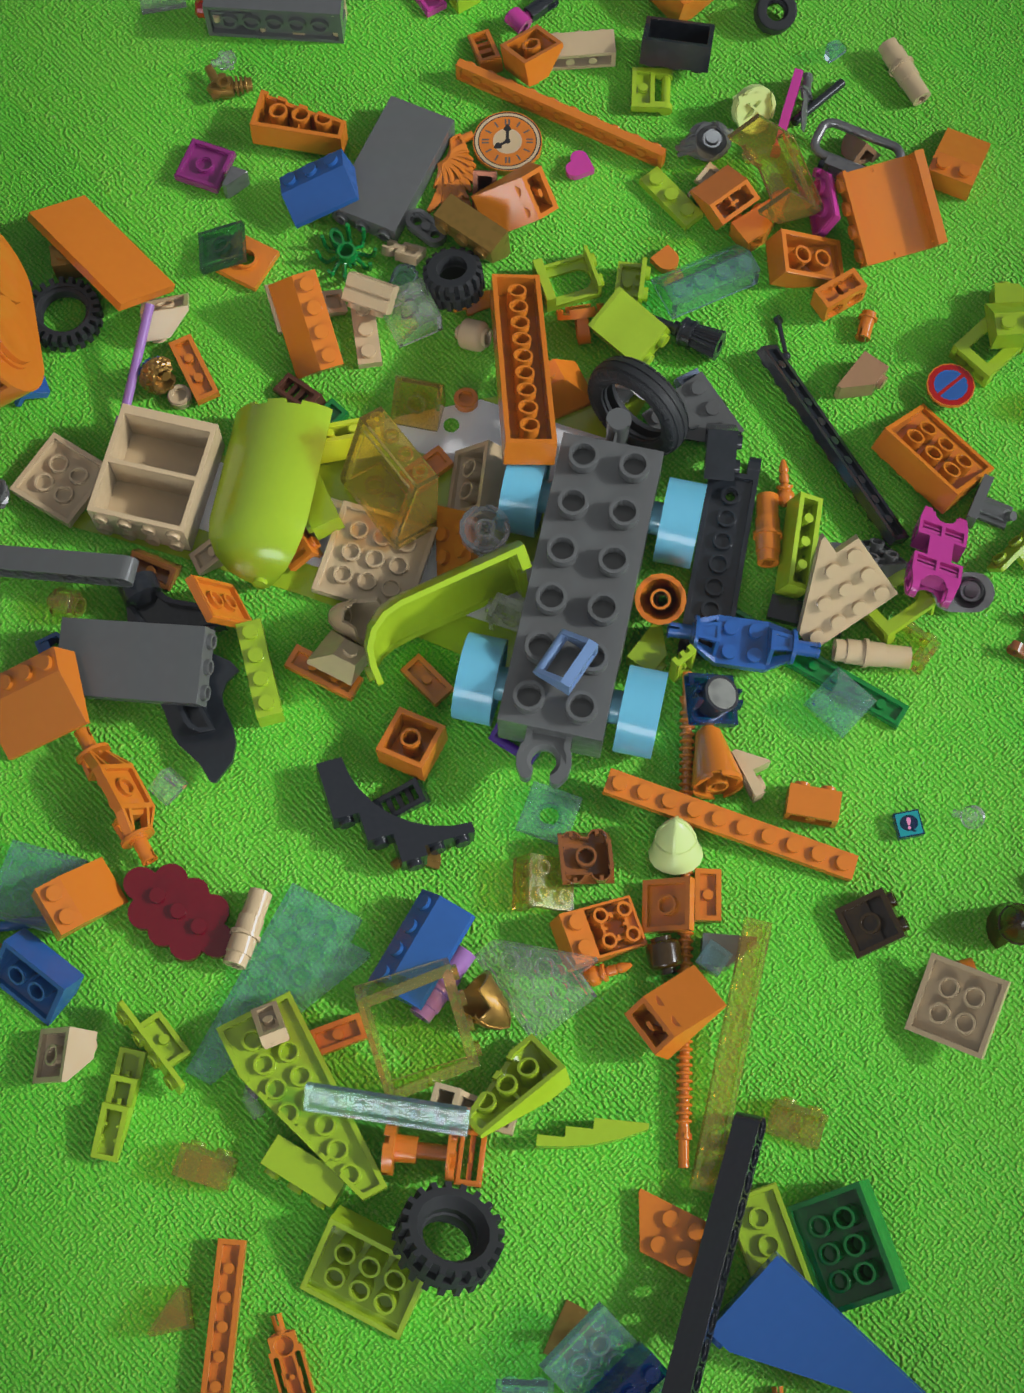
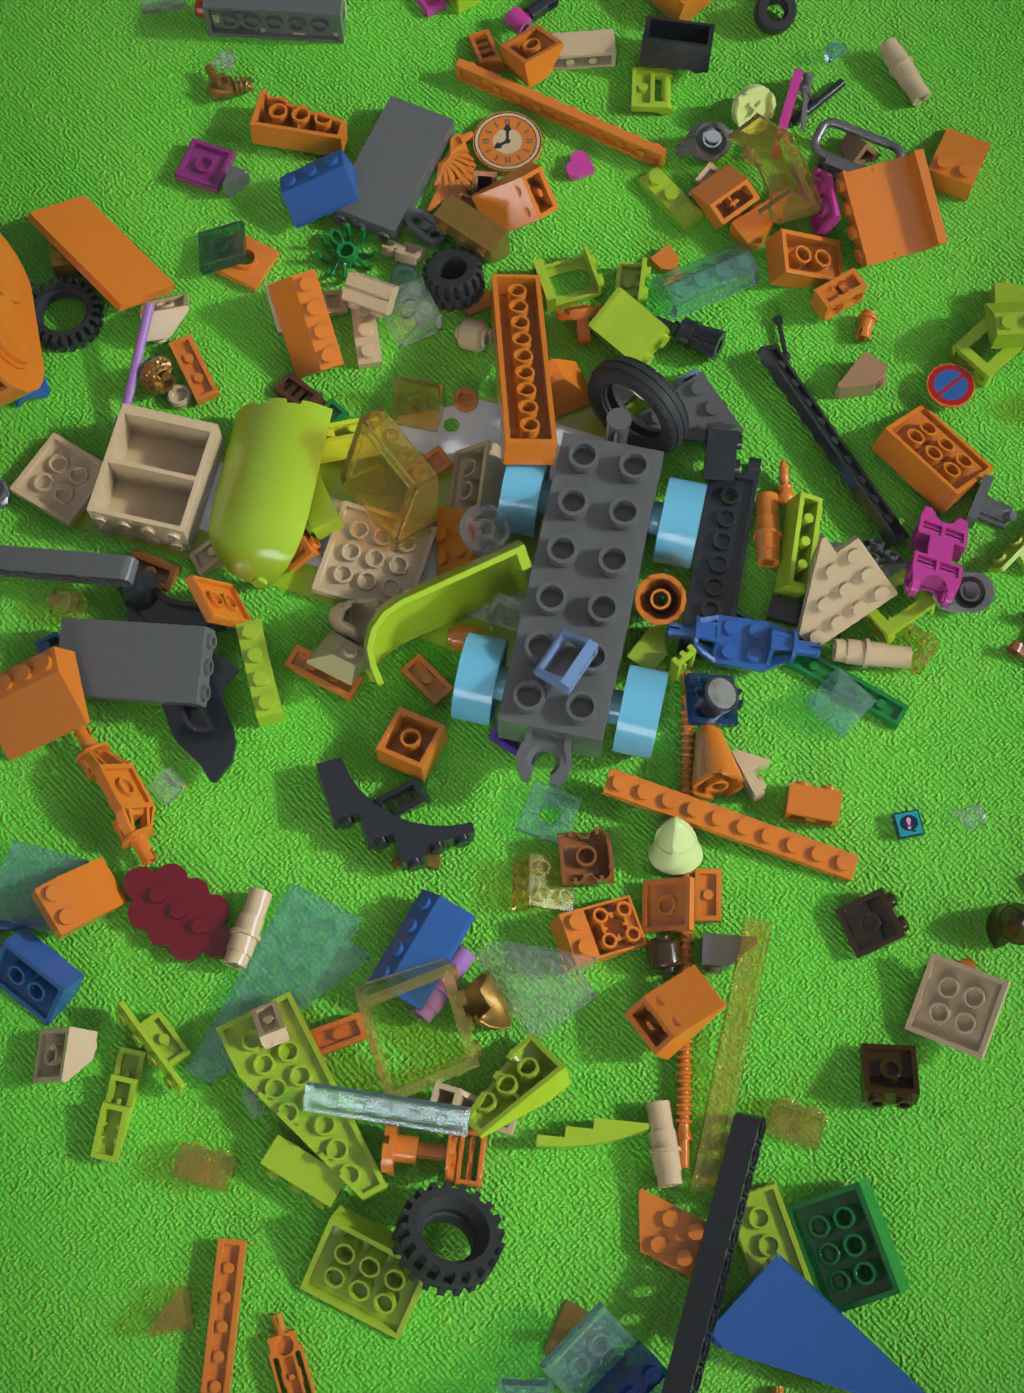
orange bar [583,962,632,987] -> none
clear light blue tile [695,939,733,978] -> none
none -> orange brick [447,624,484,650]
none -> tan piece [645,1100,683,1188]
none -> dark brown plate [860,1043,920,1109]

